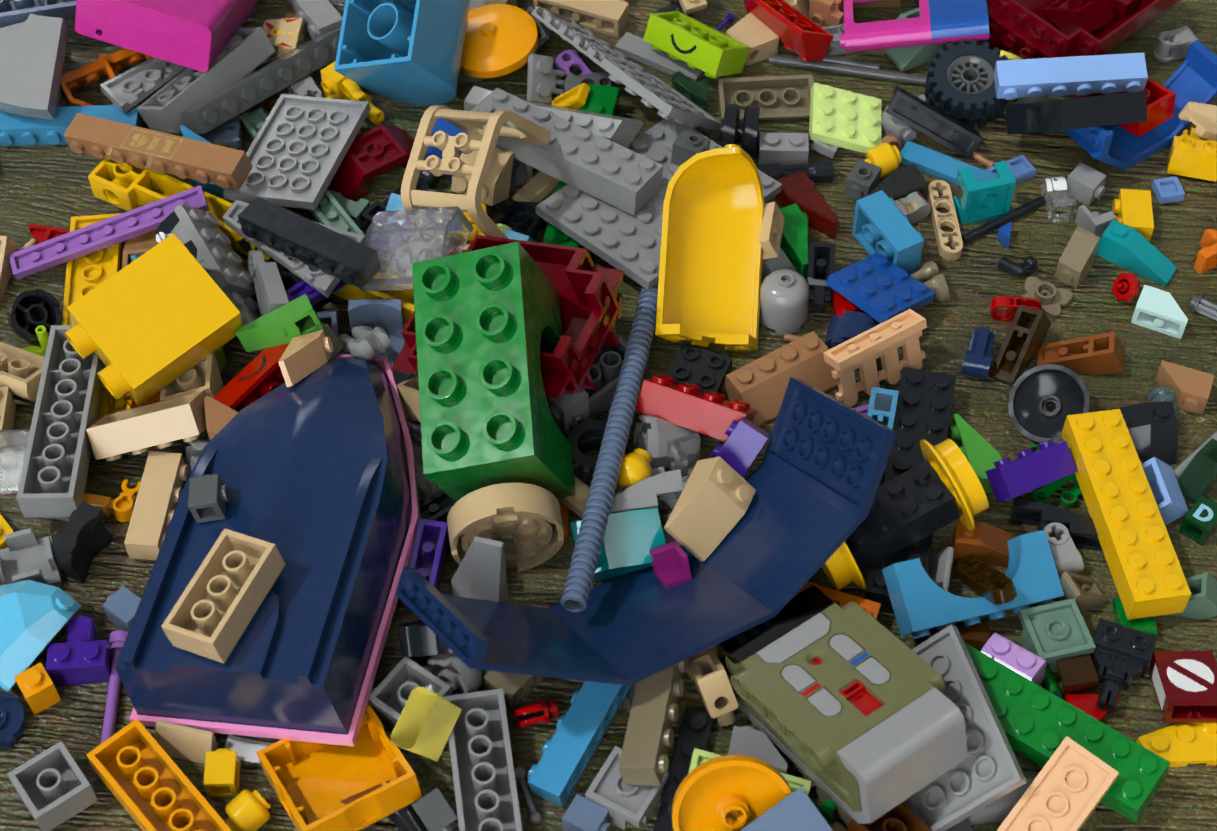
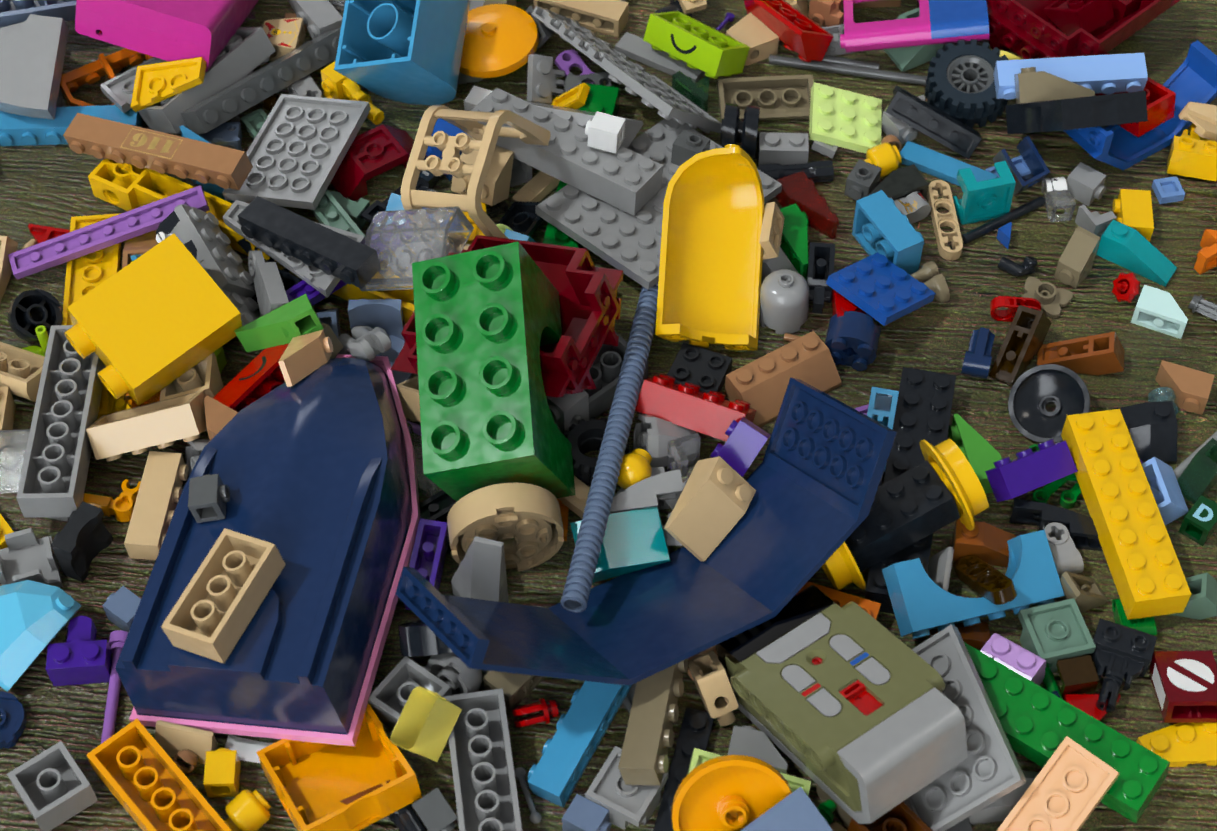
light orange brick [14,662,61,715] -> none
magenta panel [649,541,692,588] -> none
light nougat fence [823,309,927,407] -> none
medium nougat piece [971,151,996,169] -> none
light grey piece [1153,26,1201,63] -> none
none -> yellow wing [131,57,206,112]
none -> medium nougat hinge [173,749,198,774]
none -> white brick [585,111,626,154]
none -> dark blue piece [993,136,1050,196]
none -> dark tan slope [1014,67,1095,104]

